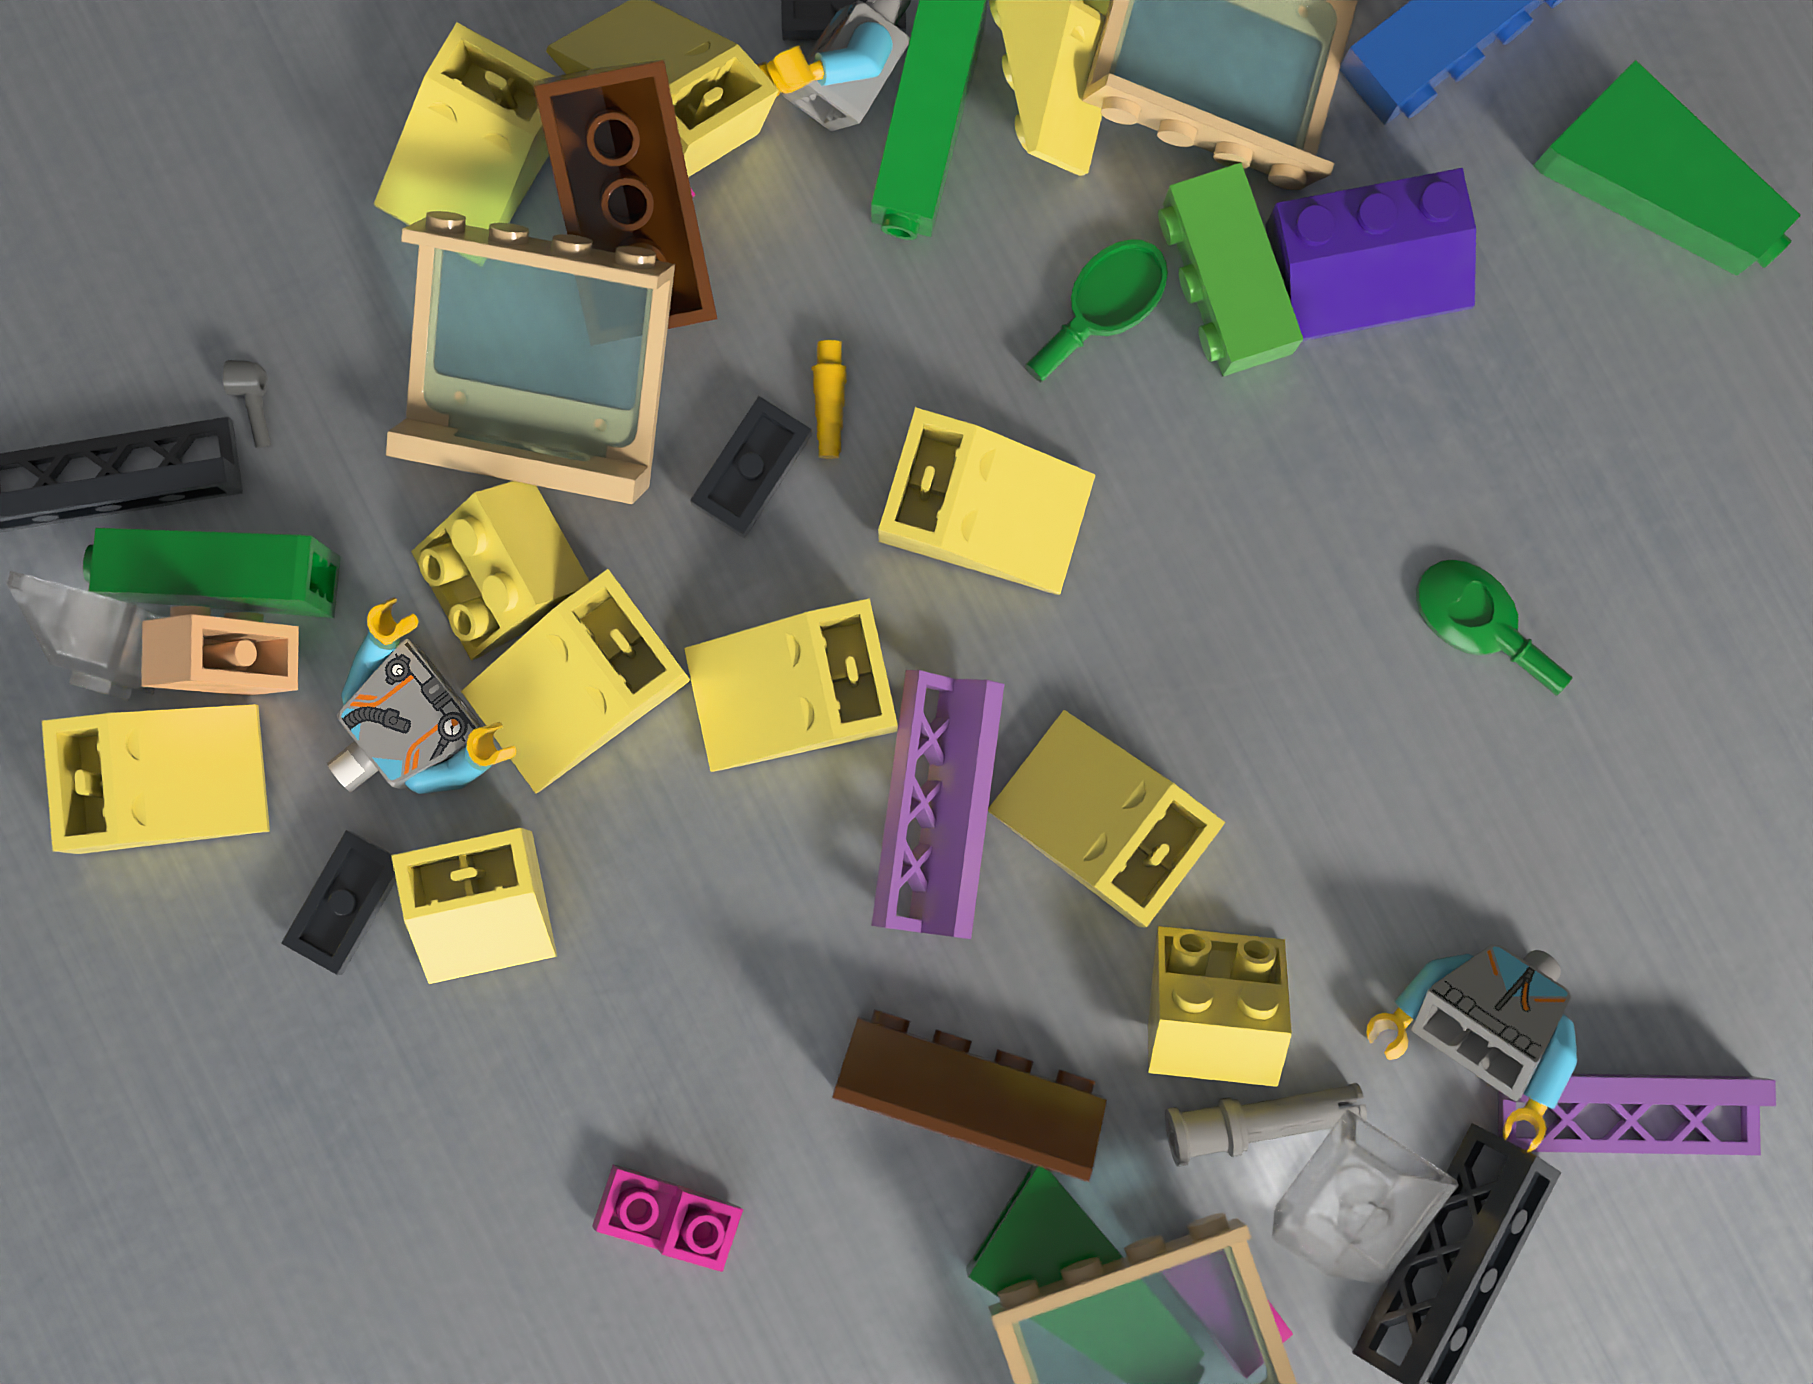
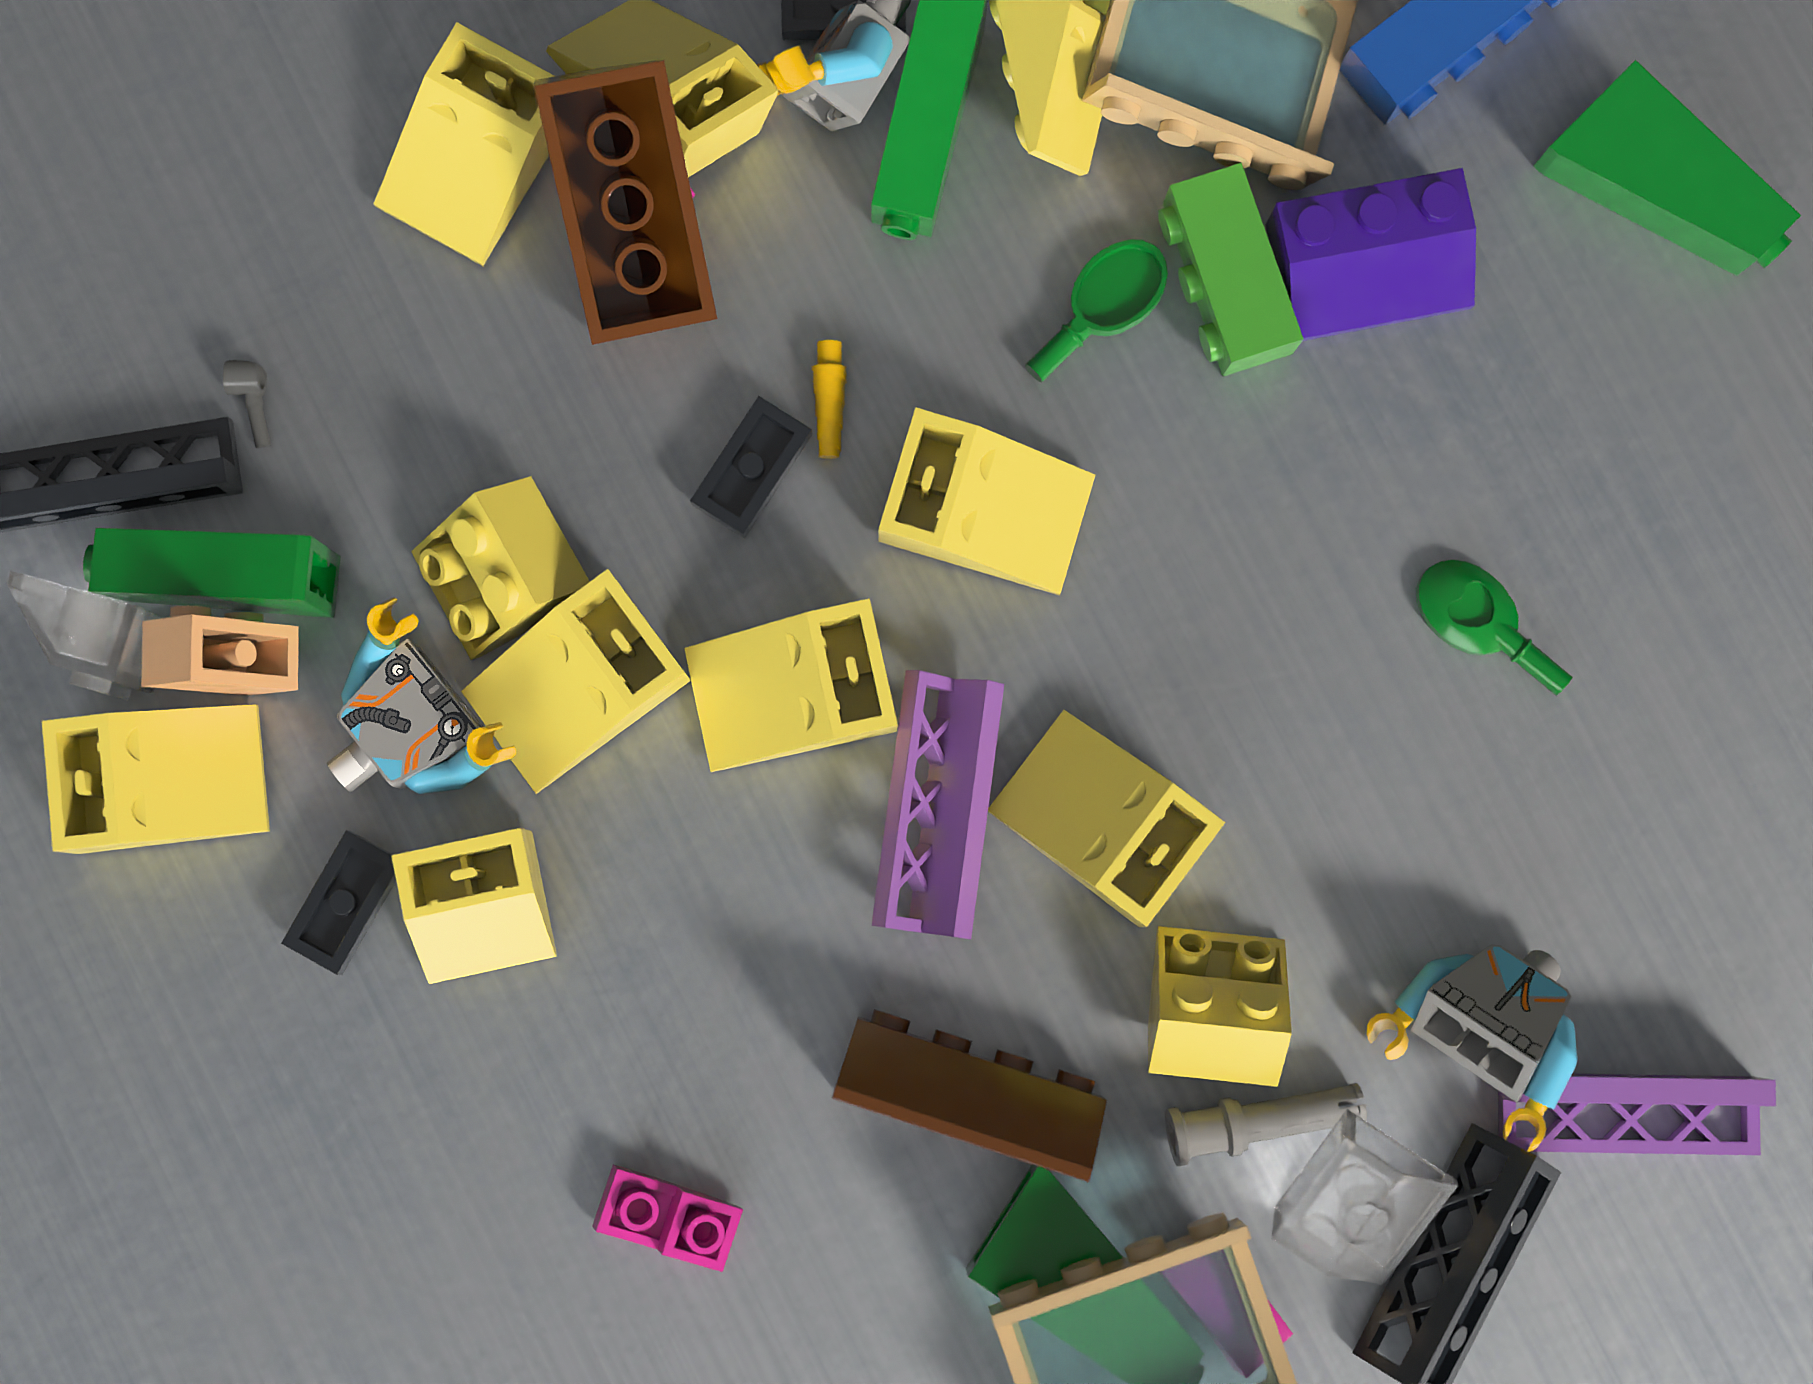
panel [386,211,675,504] -> none

